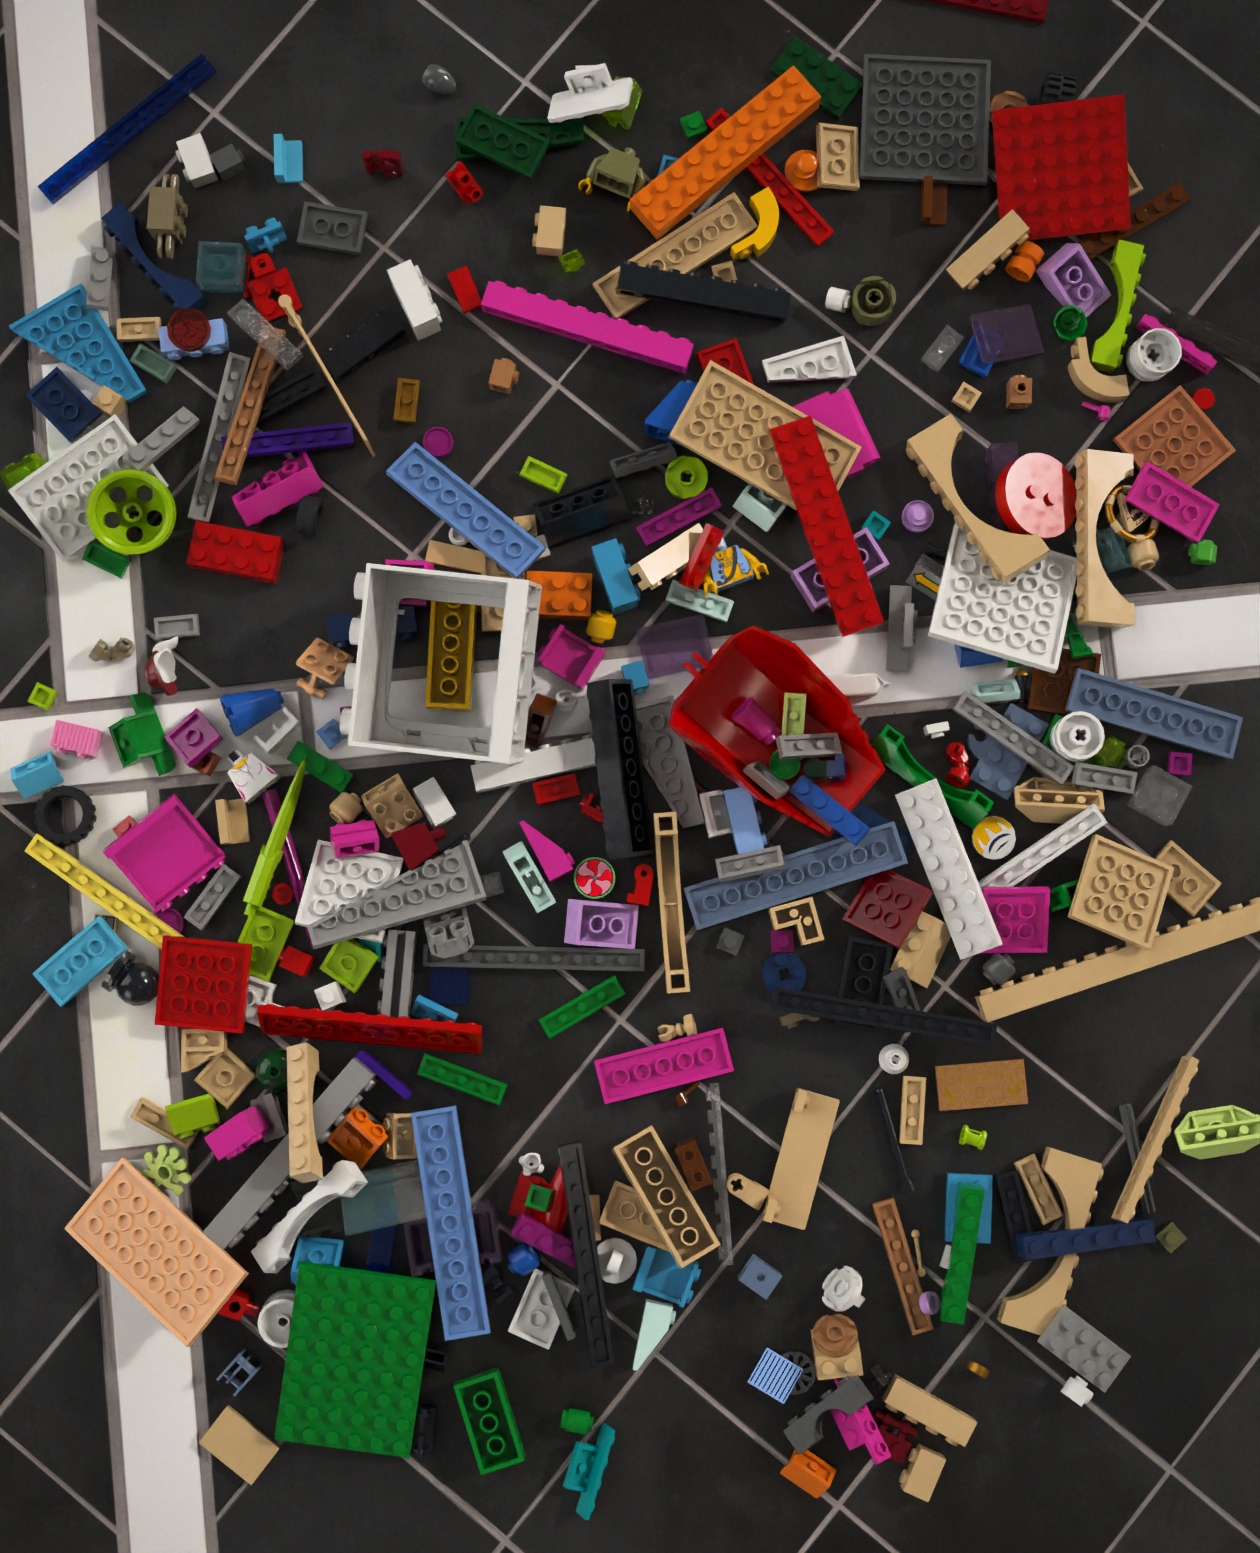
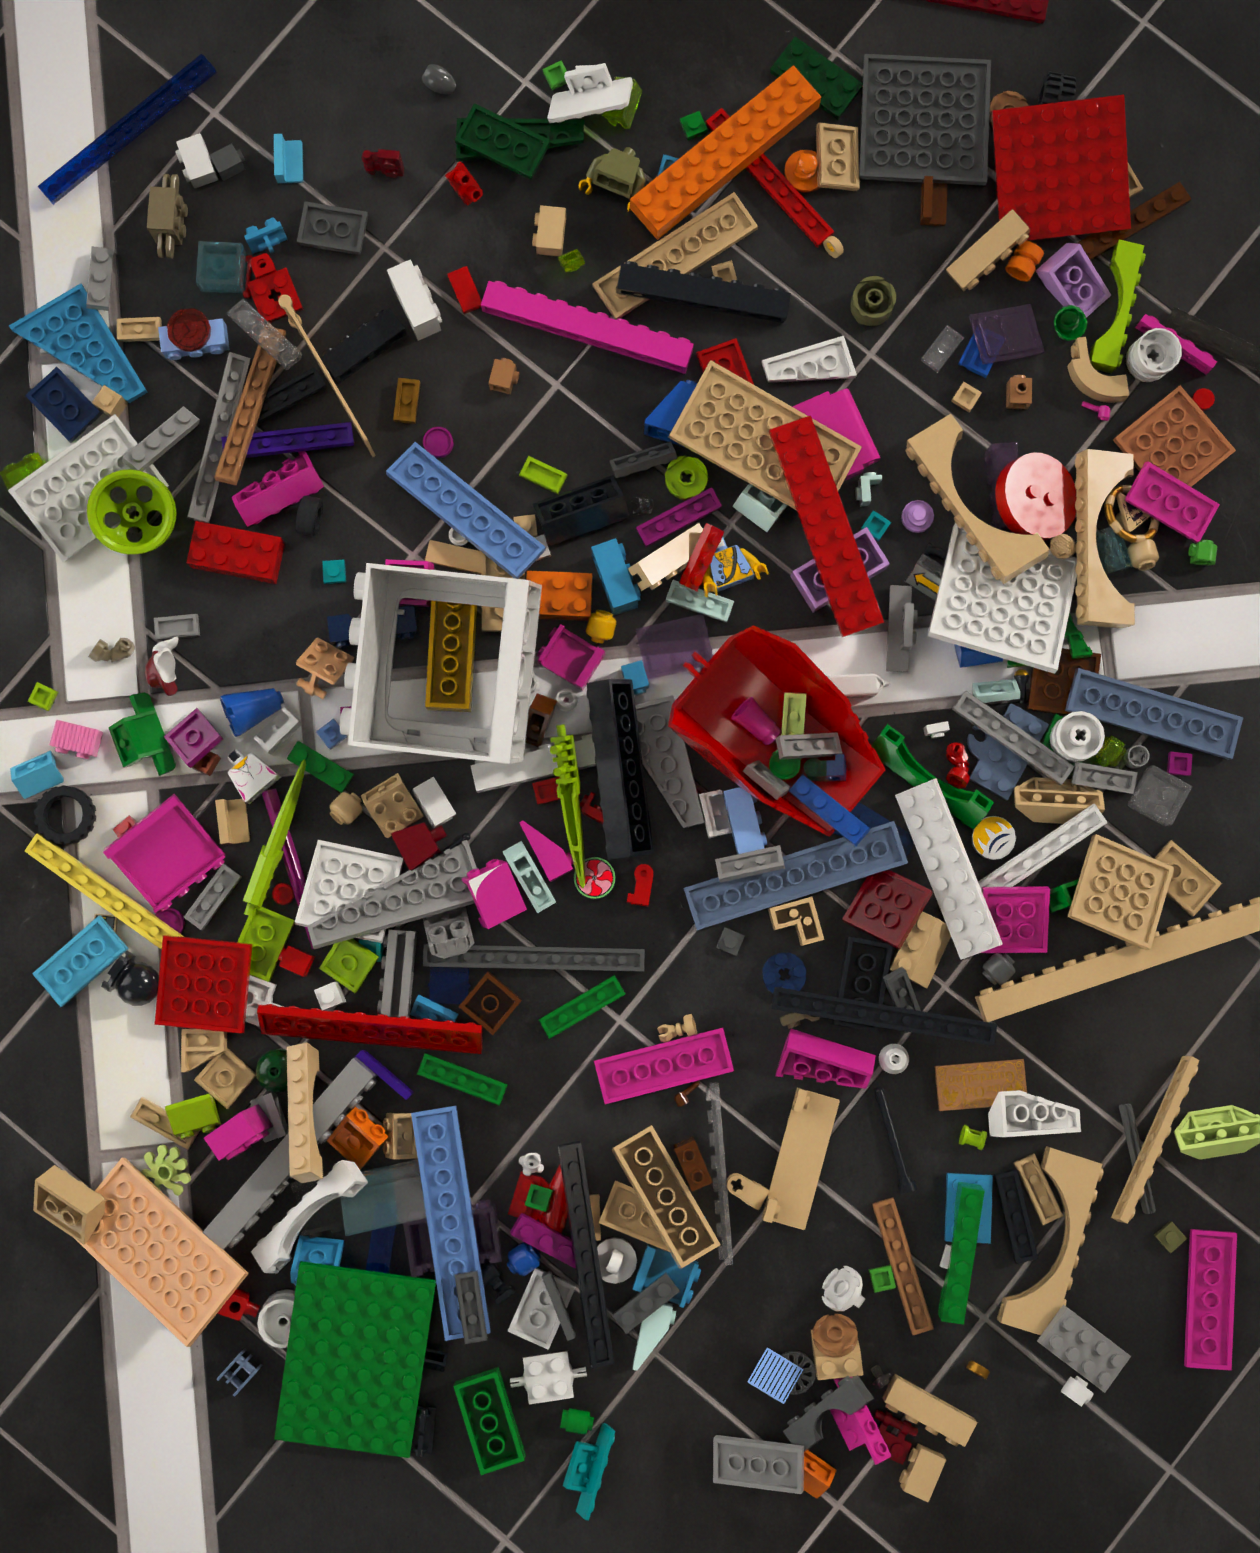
green tile [82,541,131,579] -> none
dark blue arch [101,202,208,319] -> none
sand green tile [129,343,178,384] -> none
tan tile [199,1405,281,1485] -> none
dark pink brick [330,820,379,859] -> none
lavender slope [564,899,639,949] -> none
tan arch [653,812,690,993] -> none
yellow arch [730,187,779,261] -> none
sand blue piece [737,1254,782,1300] -> none
magenta plate [770,930,794,953] -> none
white plate [825,287,852,313] -> none
tan plate [899,1076,926,1145] -> none
tan hinge [911,1229,926,1277] -> none
lavender tile [919,1291,940,1315] -> none
dark blue arch [1015,1216,1156,1260] -> none
none -> tan slope [33,1165,105,1245]
none -> teal plate [322,560,346,584]
none -> dark grey tile [455,1270,488,1344]
none -> reddish brown brick [459,971,522,1035]
none -> dark pink panel [462,859,527,929]
none -> white plate [510,1351,587,1404]
none -> bright green tile [543,60,567,90]
none -> lime piece [550,724,585,888]
none -> dark grey plate [612,1272,680,1334]
none -> light grey plate [713,1435,804,1494]
none -> dark pink wedge [775,1029,876,1089]
none -> tan tile [823,236,844,258]
none -> light aqua bracket [855,472,882,507]
none -> bright green tile [868,1265,896,1293]
none -> white wedge [988,1090,1081,1137]
none -> tan piece [1050,534,1076,559]
none -> dark pink plate [1184,1229,1237,1370]

